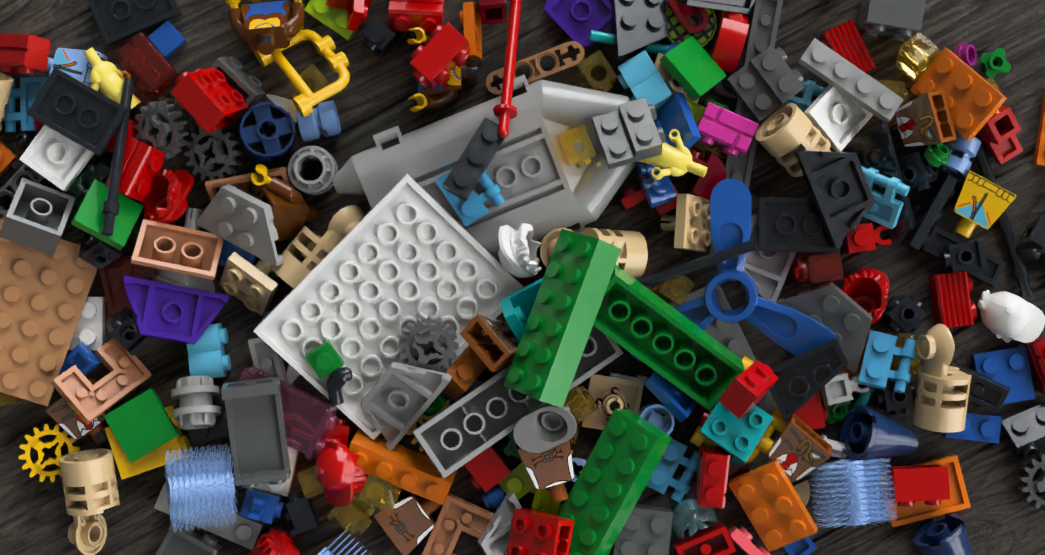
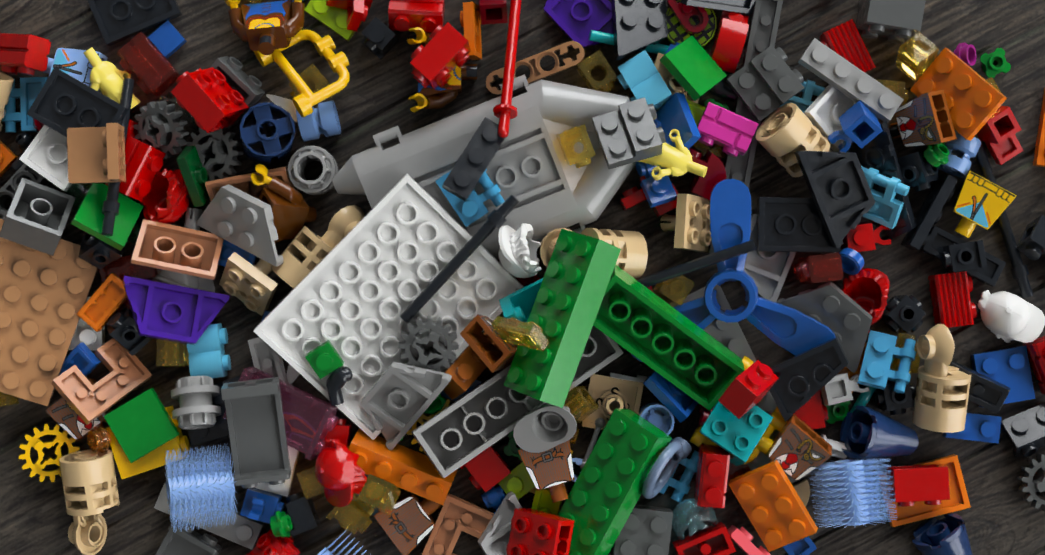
none -> medium nougat bracket [67,123,126,184]
none -> orange plate [76,273,128,332]
none -> clear orange plate [87,426,112,453]
none -> clear yellow brick [156,339,189,366]
none -> dark green plate [176,146,209,207]
none -> green plate [270,511,293,538]
none -> black bar [400,195,520,323]
none -> clear yellow plate [491,316,550,351]
none -> dark grey hinge [580,418,606,470]
none -> sand blue piece [642,437,692,499]
none -> blue brick [828,100,883,152]
none -> blue tile [836,248,865,275]

